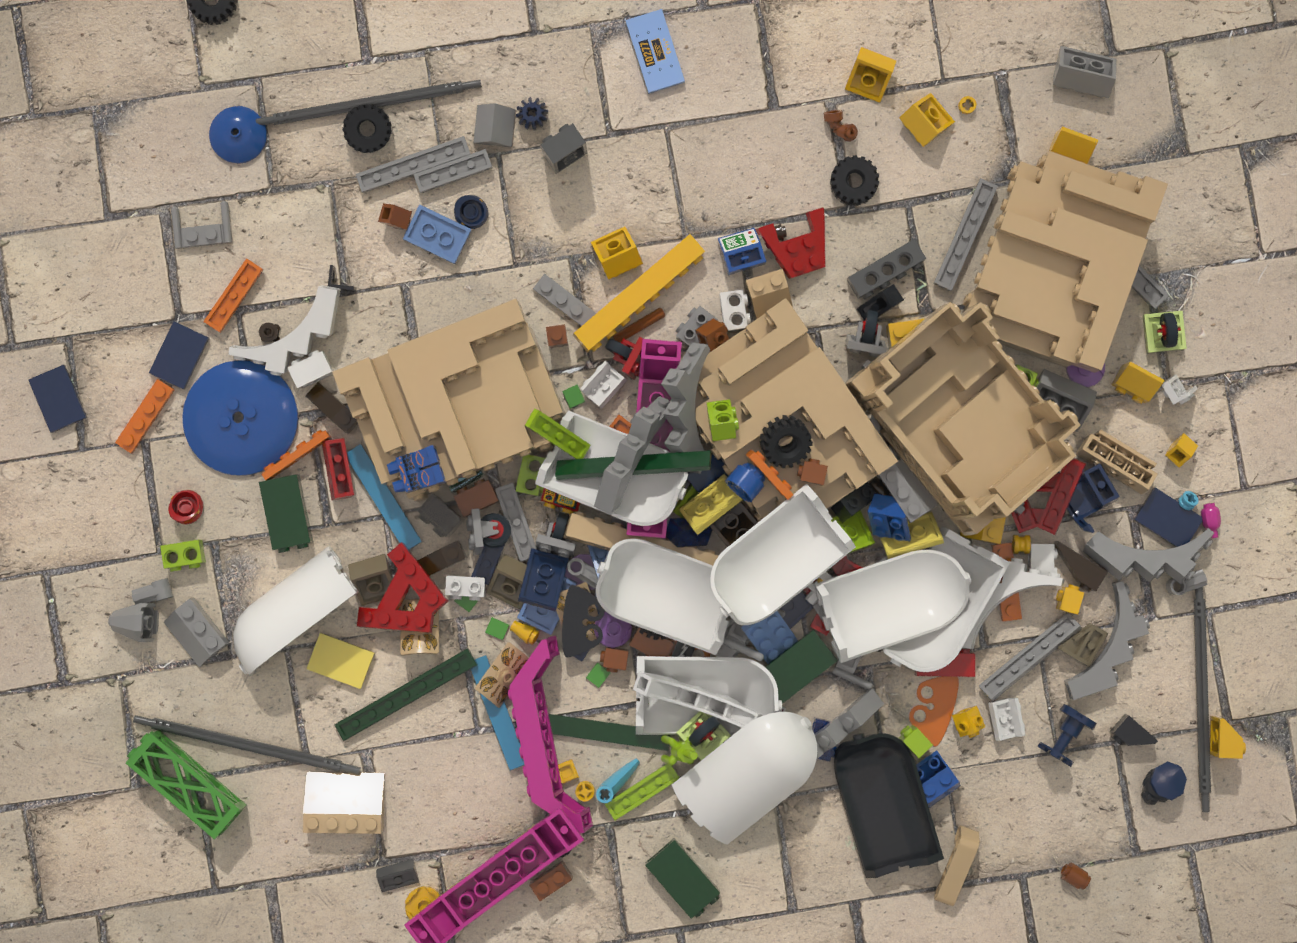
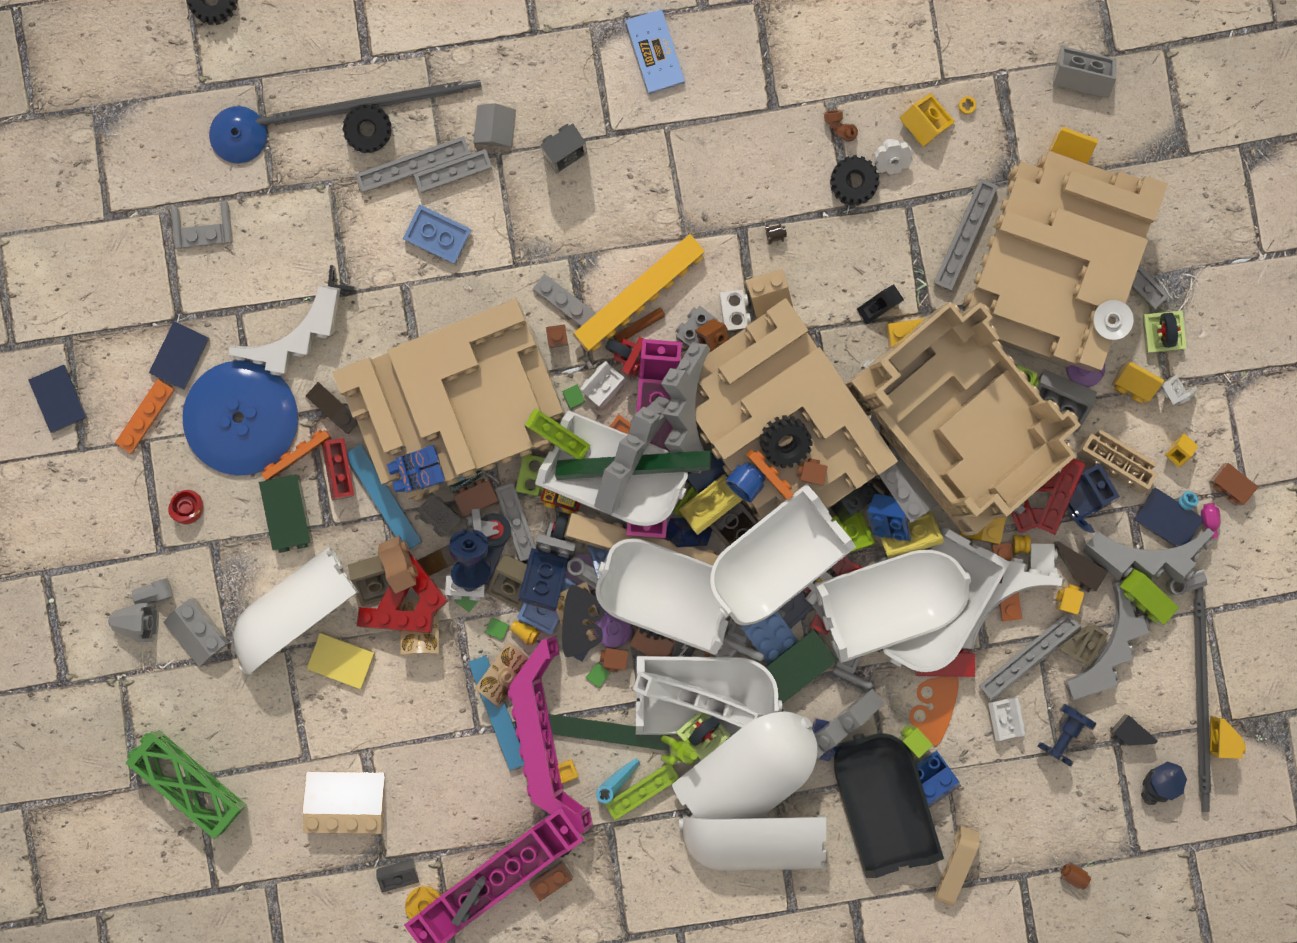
dark grey axle [133,715,361,775] -> none
lime brick [160,540,206,572] -> none
orange plate [203,258,263,333] -> none
dark brown brick [259,322,281,343] -> none
white brick [288,350,333,390] -> none
dark green tile [334,648,478,741] -> none
dark orange brick [378,203,412,230] -> none
dark blue piece [454,195,488,229] -> none
dark blue gear [516,97,549,130] -> none
yellow wheel [575,781,595,802] -> none
yellow slope [591,226,643,280] -> none
dark green brick [645,838,720,918] -> none
lime brick [706,399,739,441] -> none
blue slope [718,228,766,275] -> none
red wing [755,207,825,279] -> none
yellow slope [845,47,897,103] -> none
light grey plate [846,310,887,357] -> none
dark grey brick [847,239,926,300] -> none
yellow brick [952,705,985,738] -> none
none -> medium nougat brick [378,535,418,594]
none -> dark blue piece [449,529,490,592]
none -> dark grey hinge [451,876,487,926]
none -> white panel [679,813,826,871]
none -> white plant [874,139,913,175]
none -> white dish [1093,300,1134,340]
none -> lime brick [1119,569,1179,625]
none -> dark orange brick [1209,463,1258,506]

